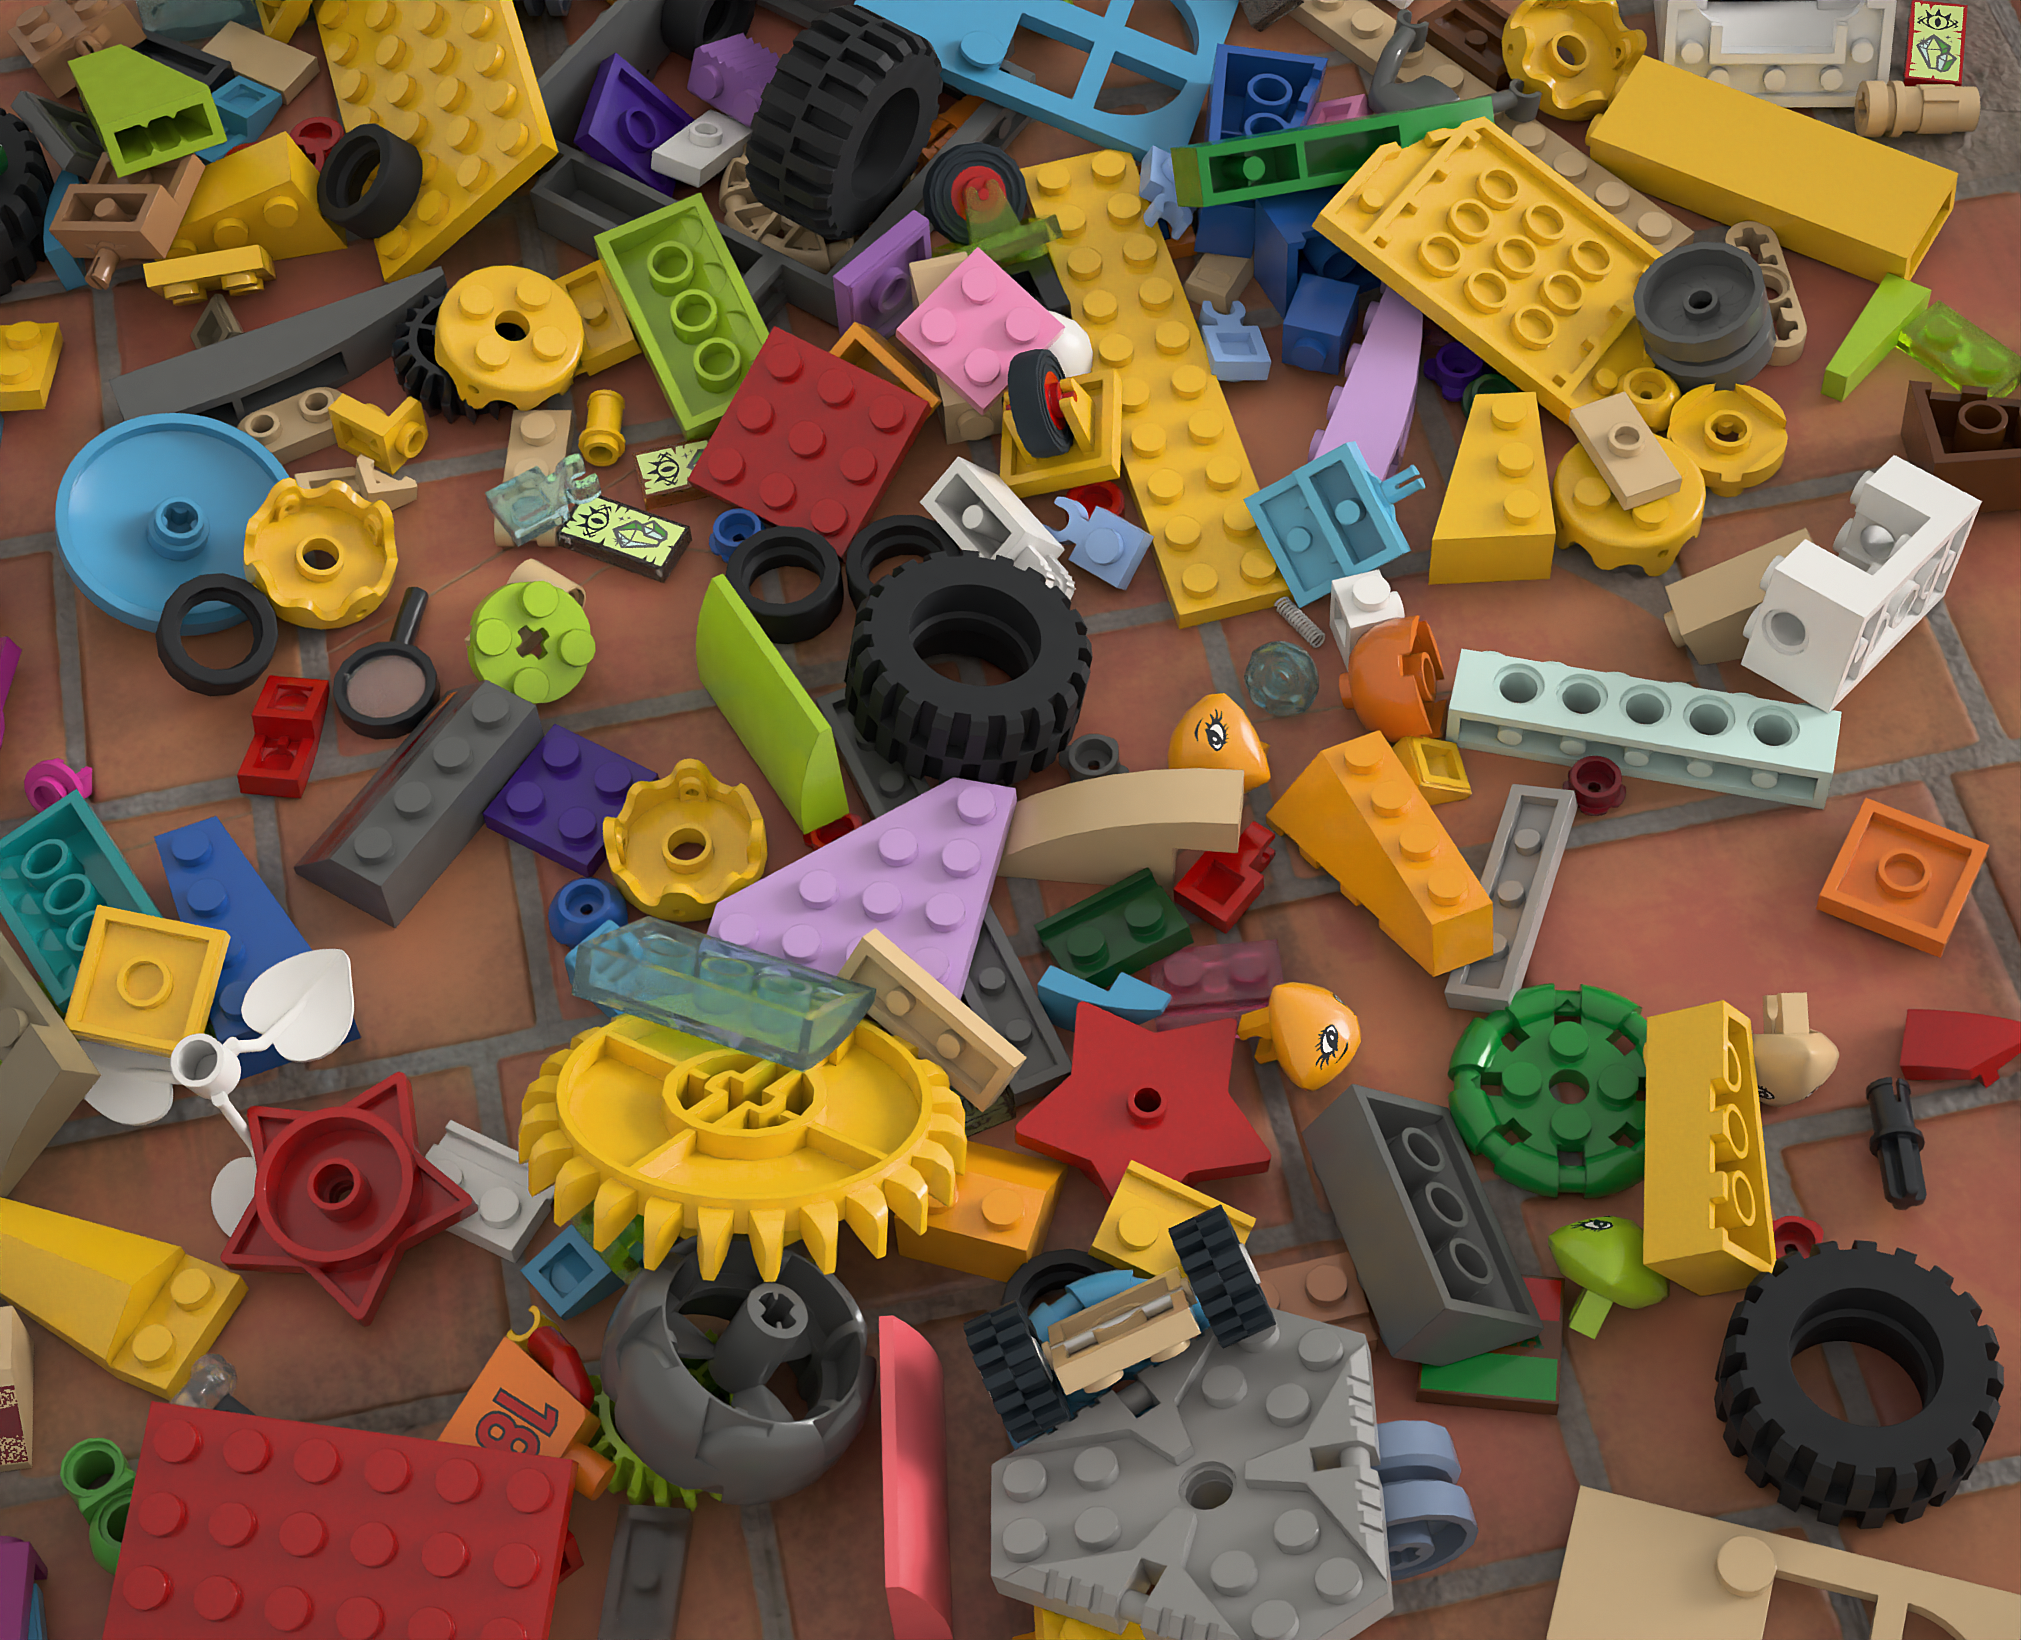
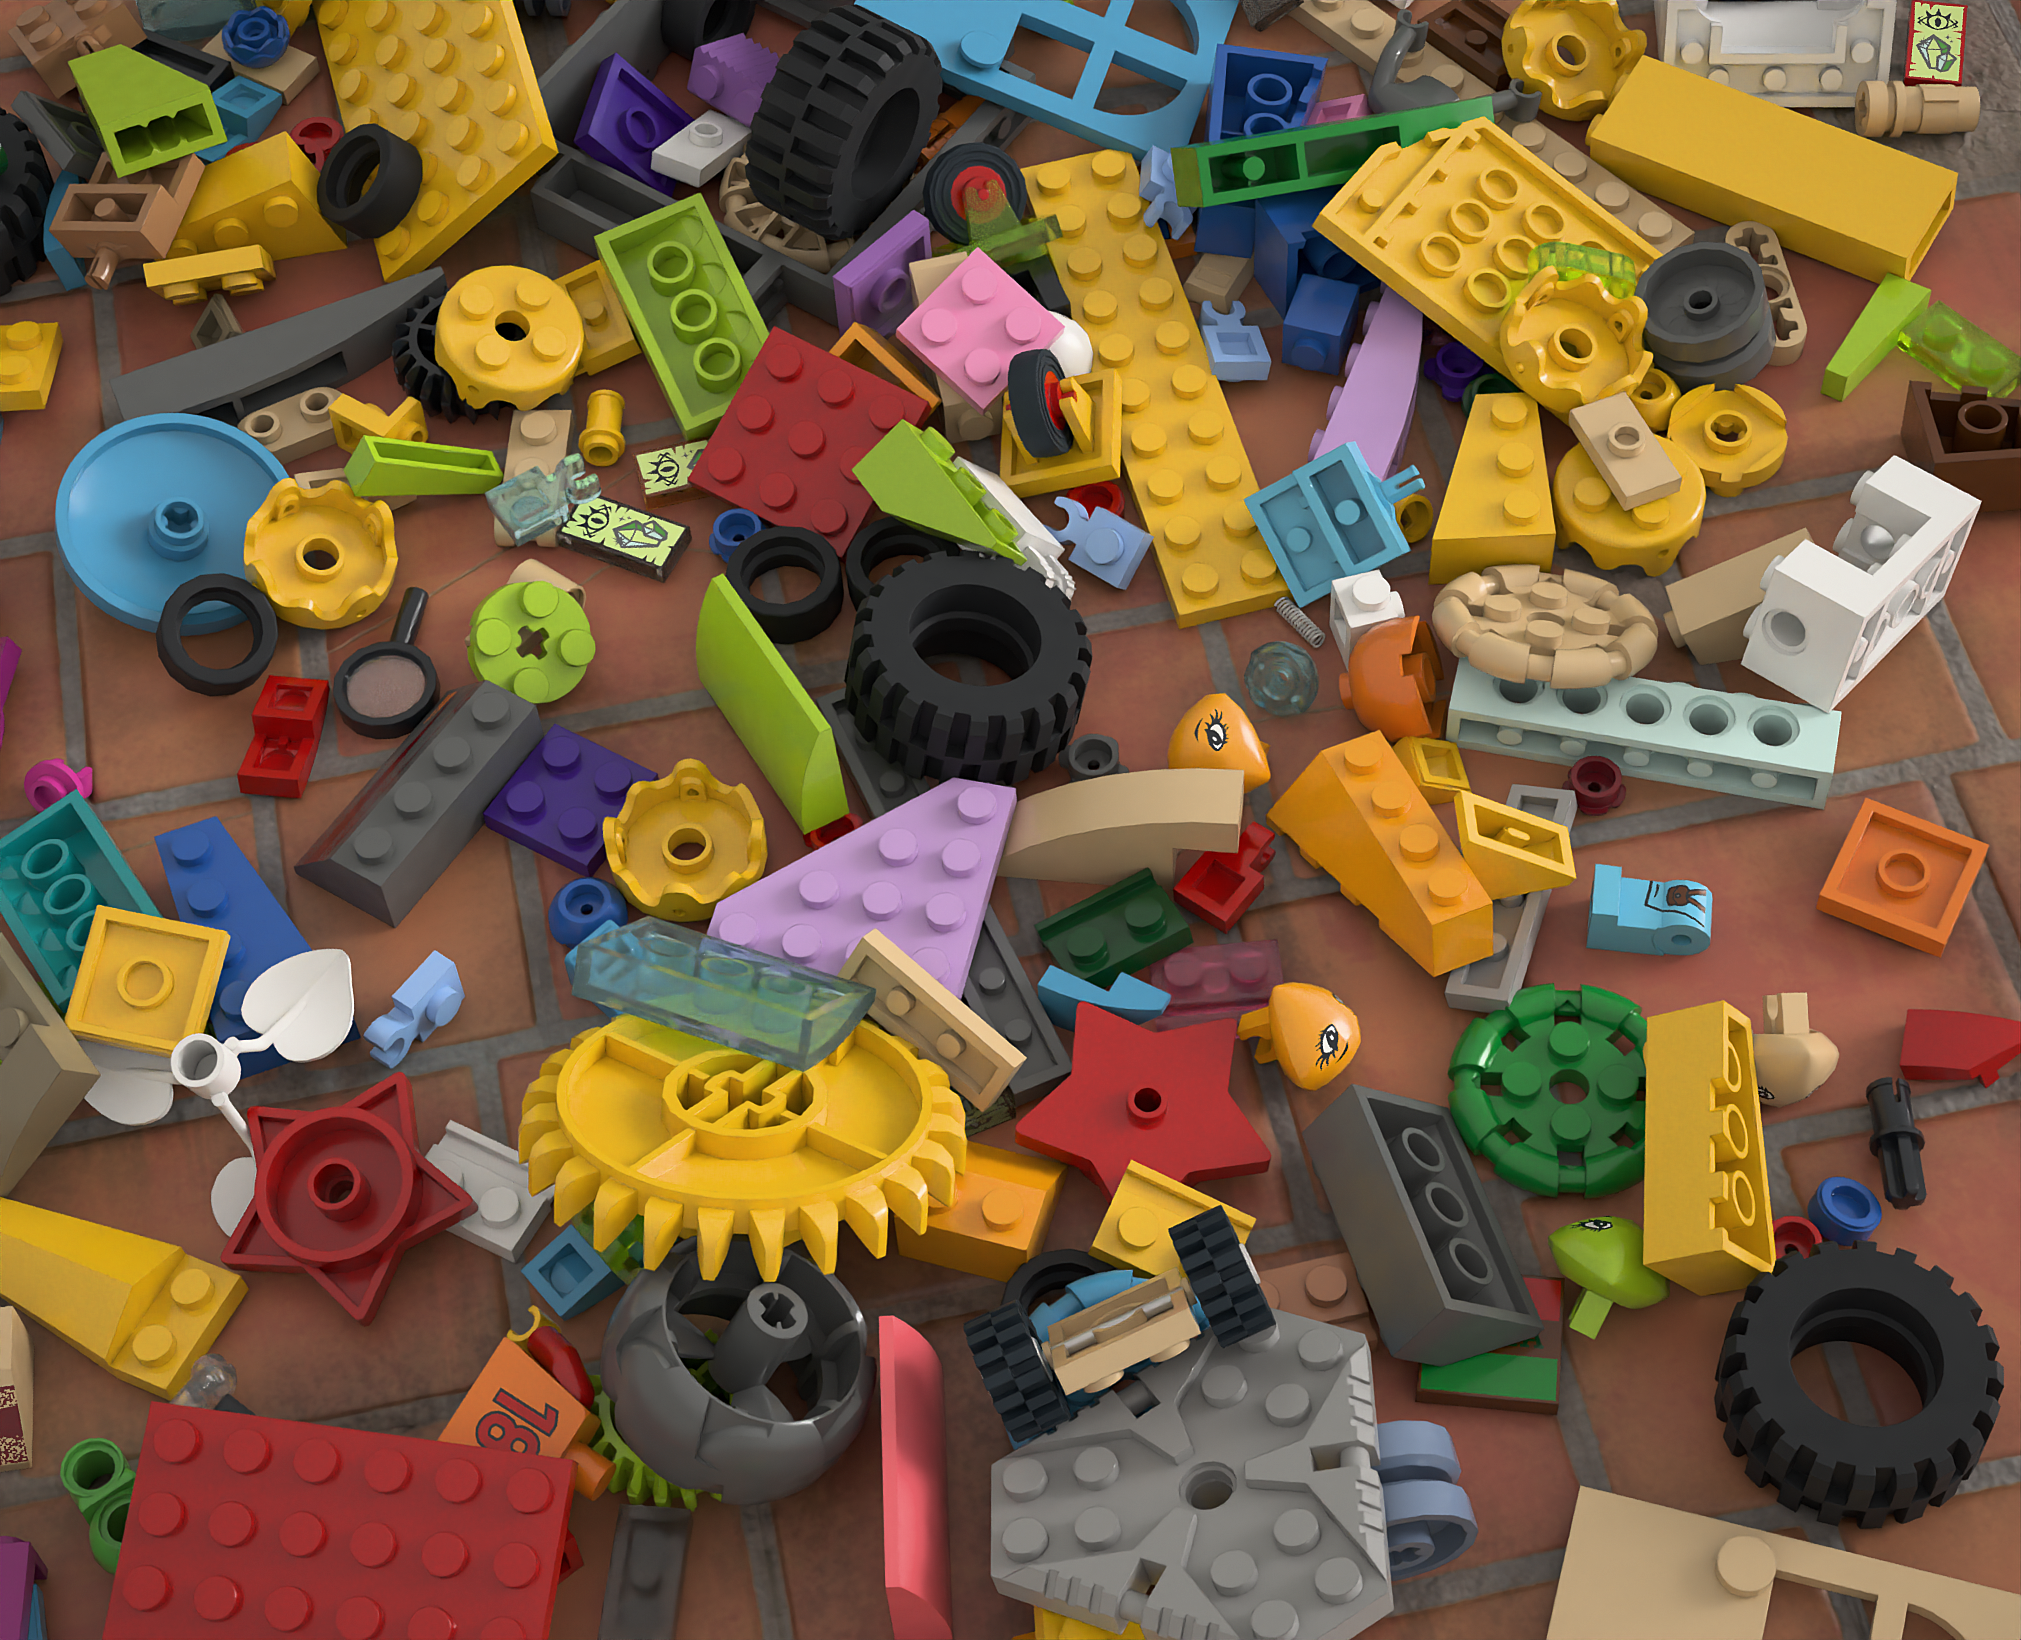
none -> blue plate [222,6,290,69]
none -> lime piece [344,435,504,496]
none -> light blue plate [363,950,465,1069]
none -> lime slope [852,419,1027,566]
none -> yellow hinge [1393,493,1433,543]
none -> tan plate [1432,564,1658,689]
none -> yellow slope [1454,790,1576,900]
none -> yellow plate [1500,265,1653,415]
none -> clear neon green beam [1527,241,1637,299]
none -> medium azure leg [1586,864,1713,956]
none -> blue tile [1807,1177,1882,1246]

